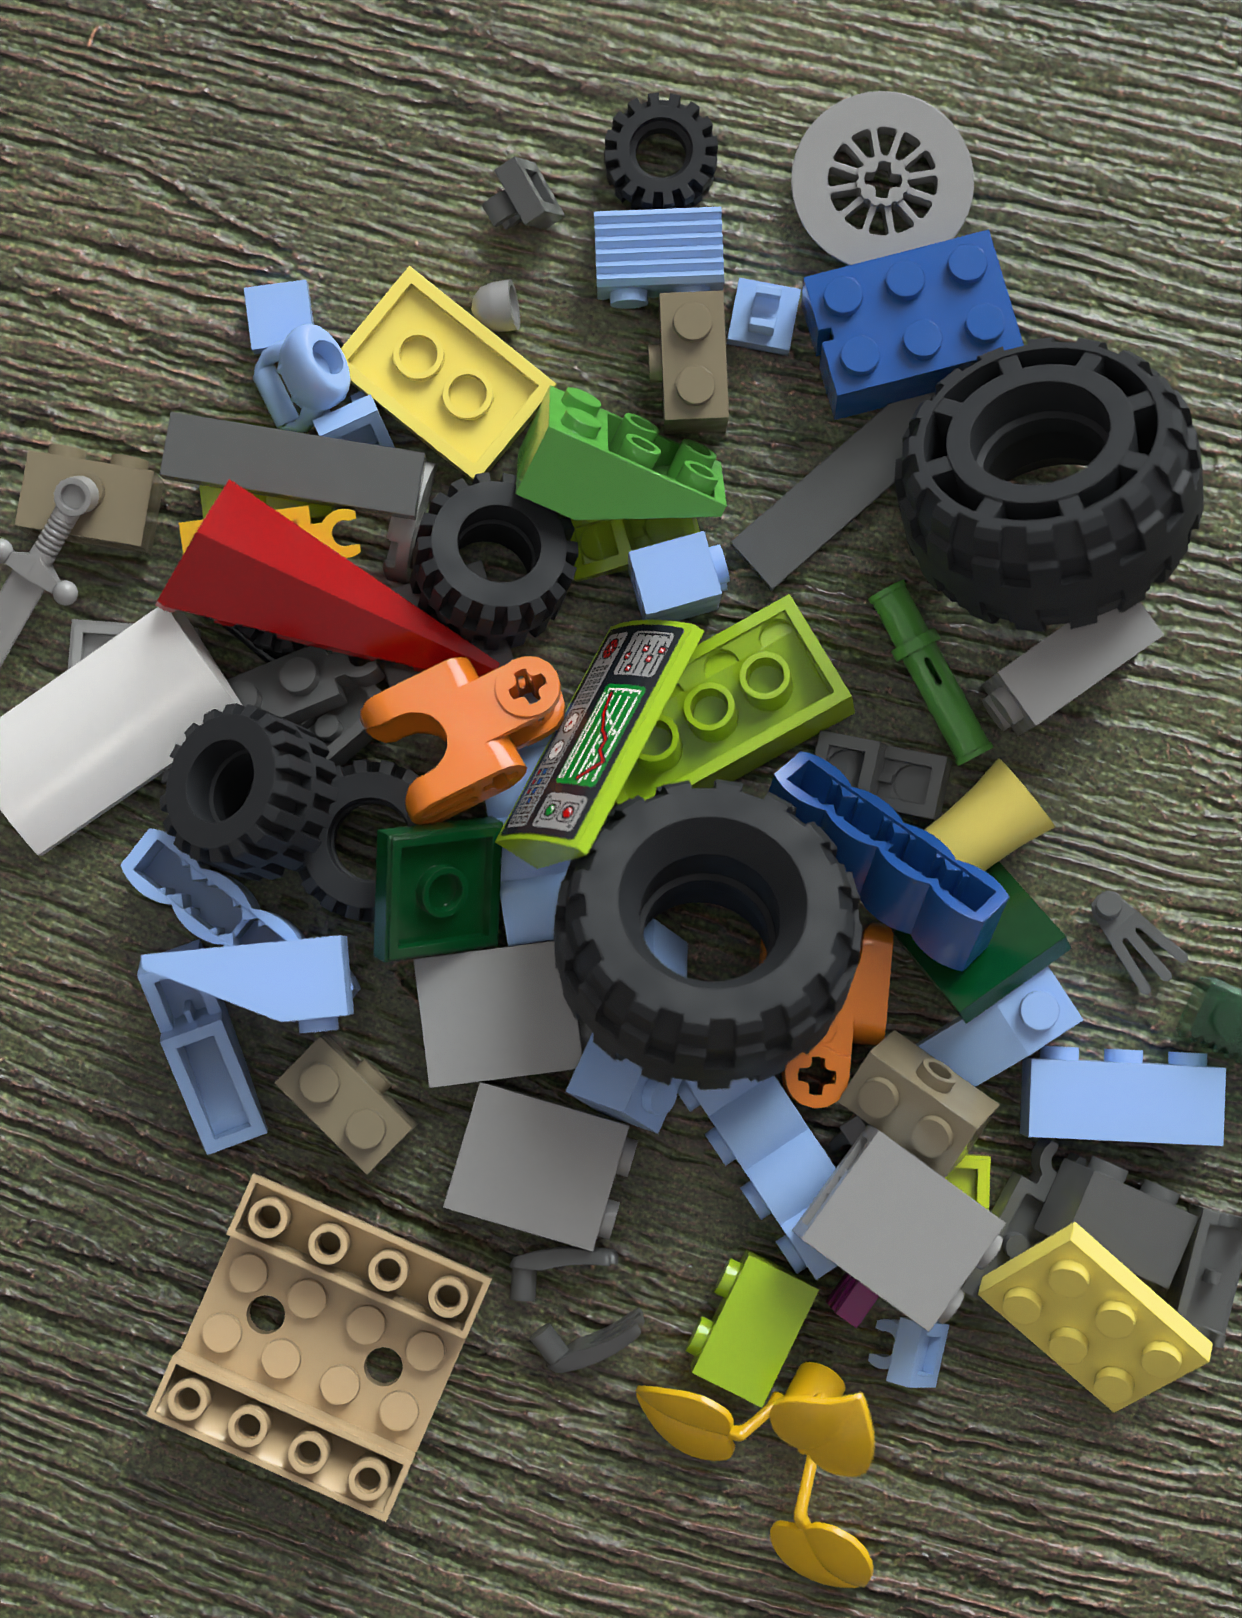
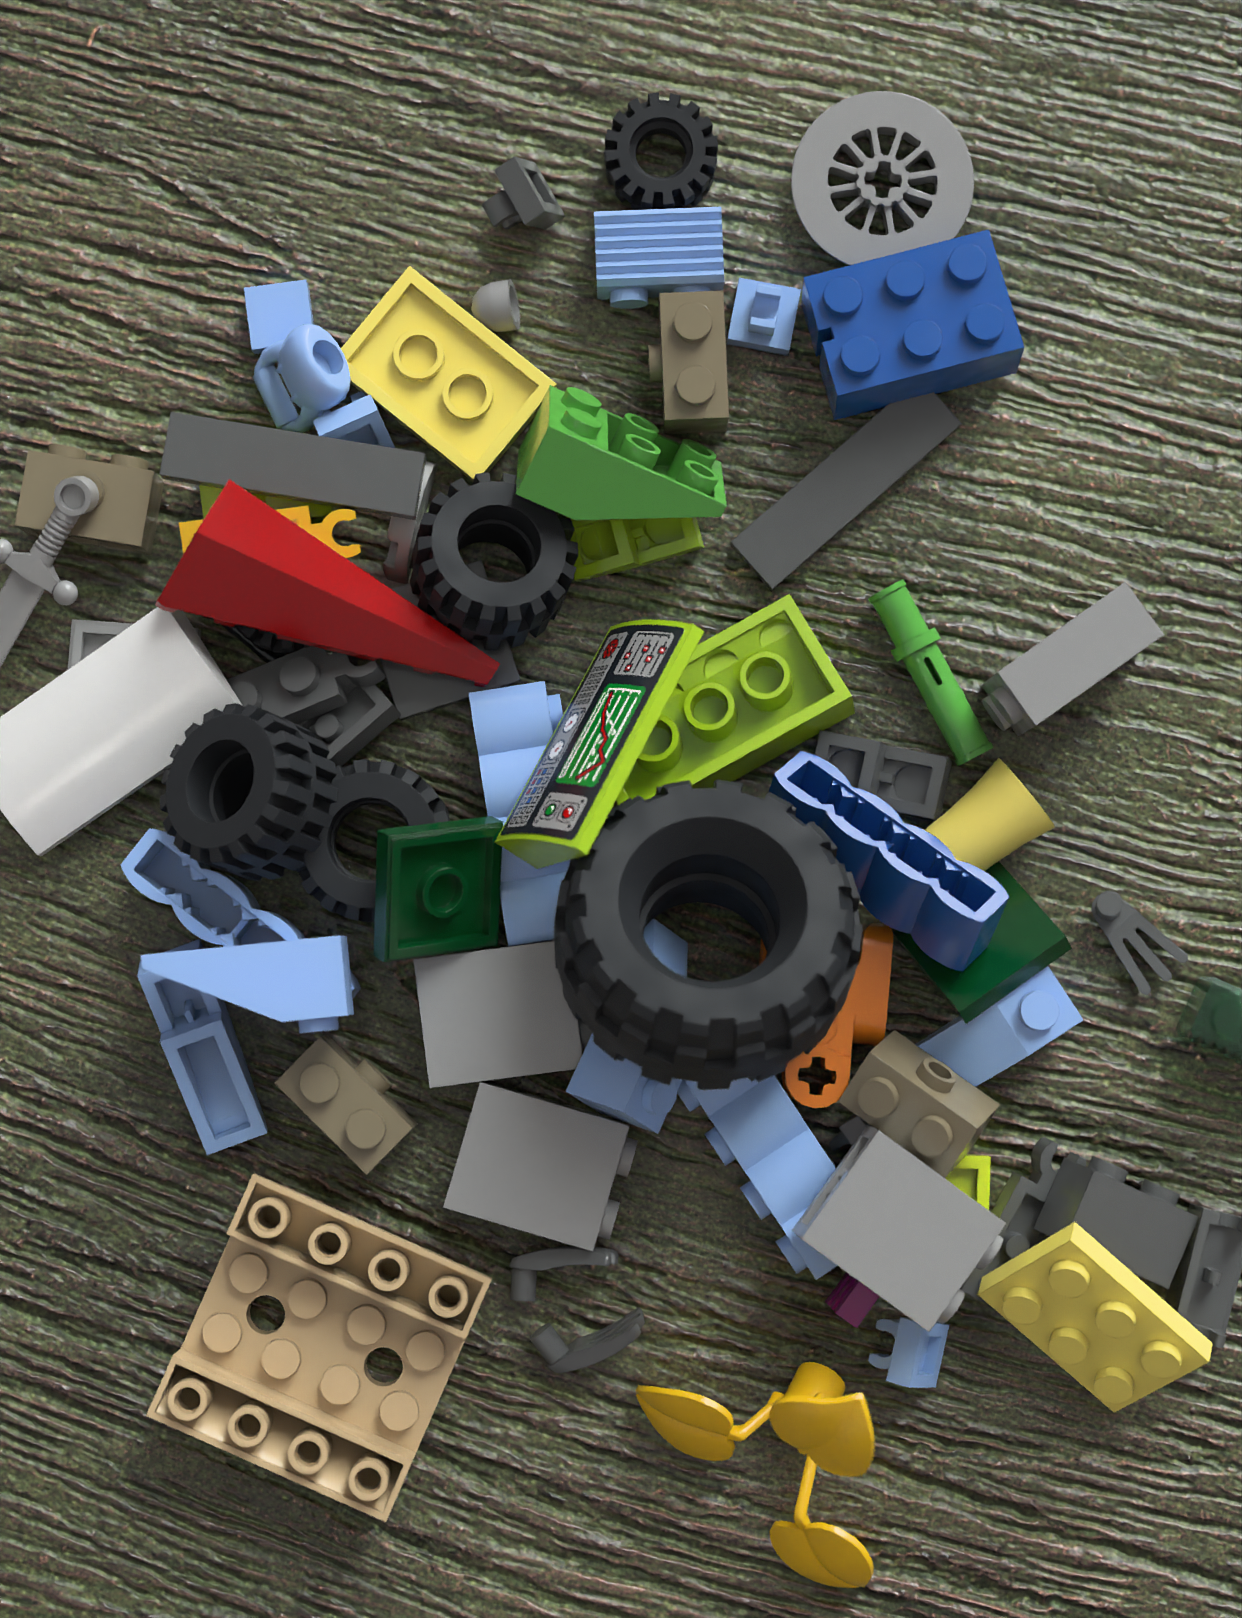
orange piece [360,656,566,825] -> none
light blue brick [628,531,730,621] -> none
lime brick [685,1249,819,1408] -> none
black tyre [895,337,1204,632] -> none
light blue brick [1020,1046,1226,1146] -> none

